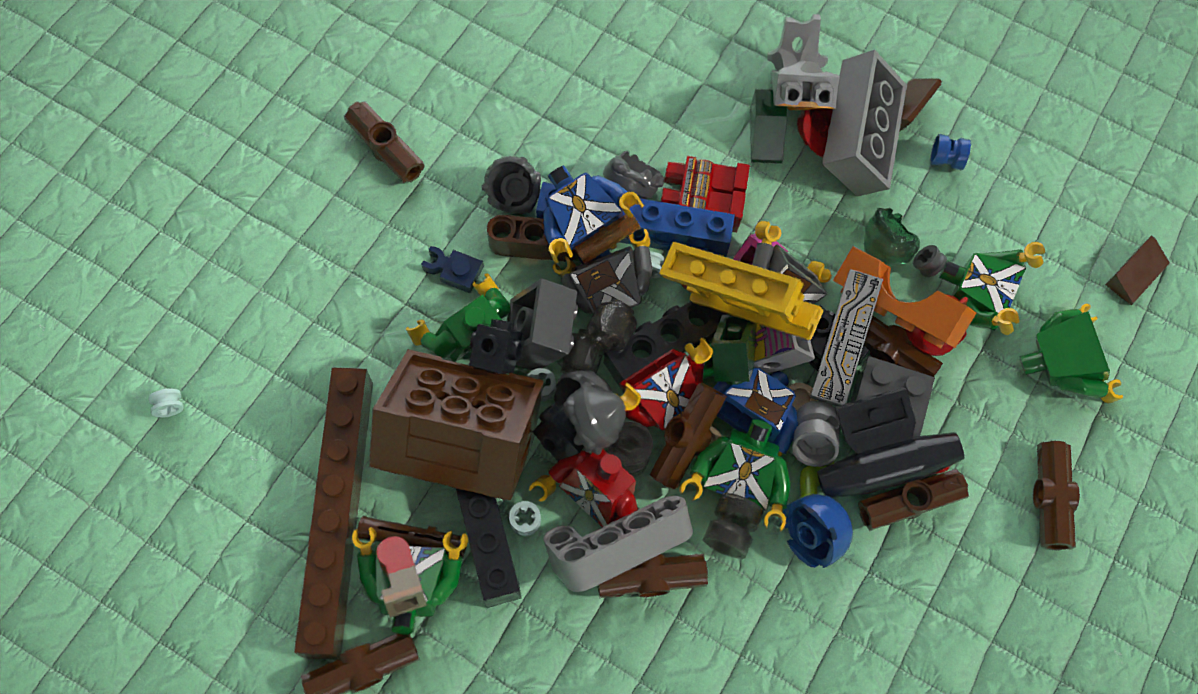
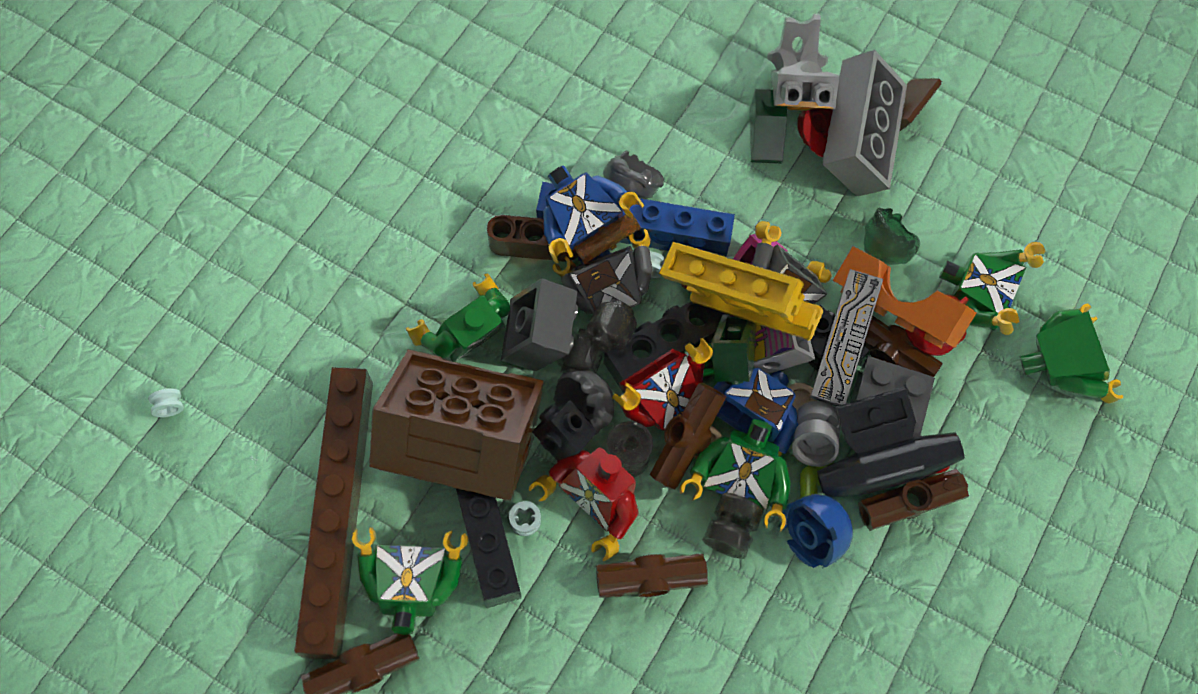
reddish brown piece [344,101,425,183] -> none
reddish brown pin [358,515,467,559] -> none
leg [377,536,427,618] -> none
dark blue plate [421,246,484,294] -> none
black brick [469,319,524,374] -> none
dark grey hair [481,156,541,214] -> none
light aqua bush [527,368,556,402] -> none
light grey beam [543,496,693,592] -> none
dark grey hair [563,386,626,455] -> none
red hips [660,156,750,233] -> none
dark grey bush [913,245,947,278] -> none
blue wheel [930,134,971,170] -> none
reddish brown piece [1033,440,1080,551] -> none
reddish brown slope [1105,235,1170,305] -> none

